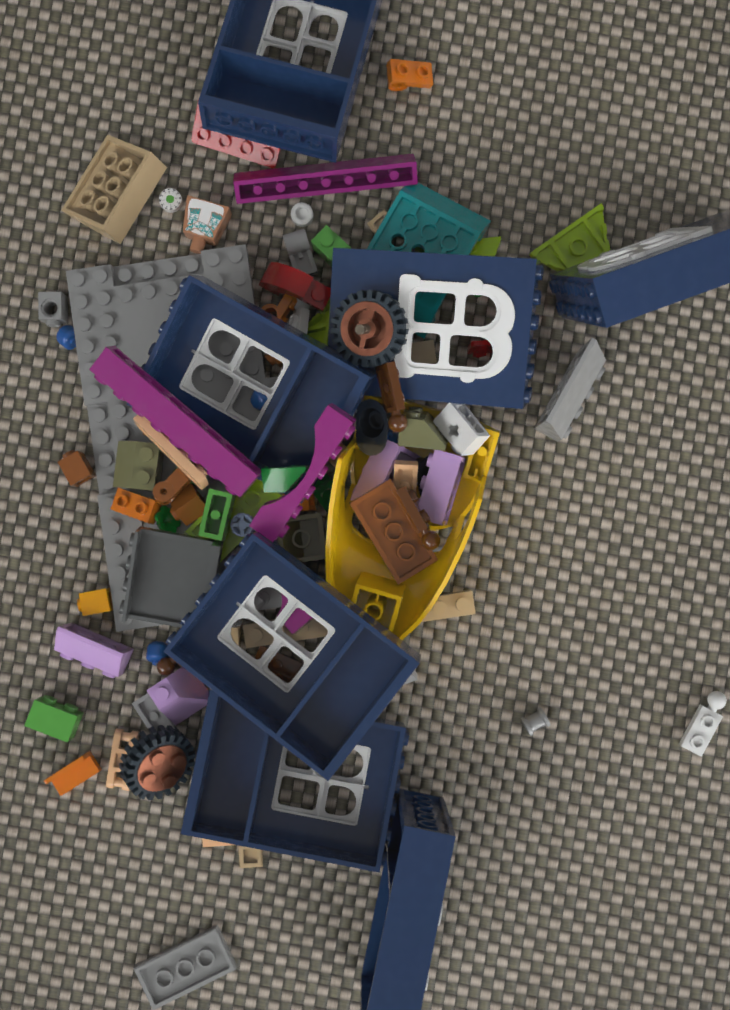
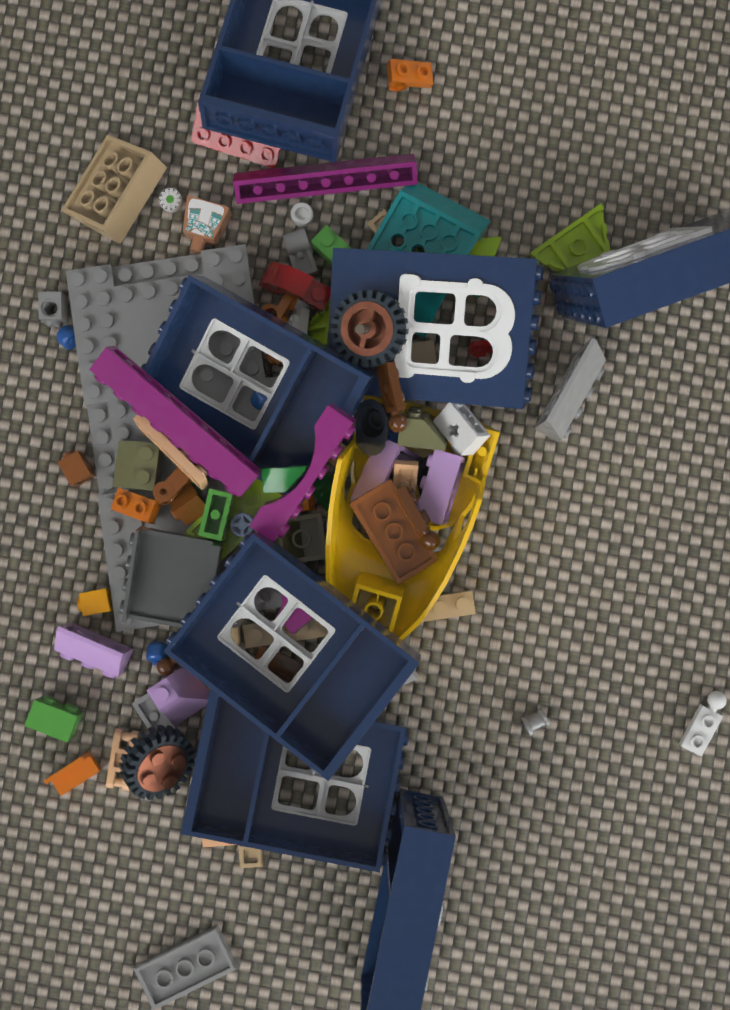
green plant [155,506,181,532] -> none

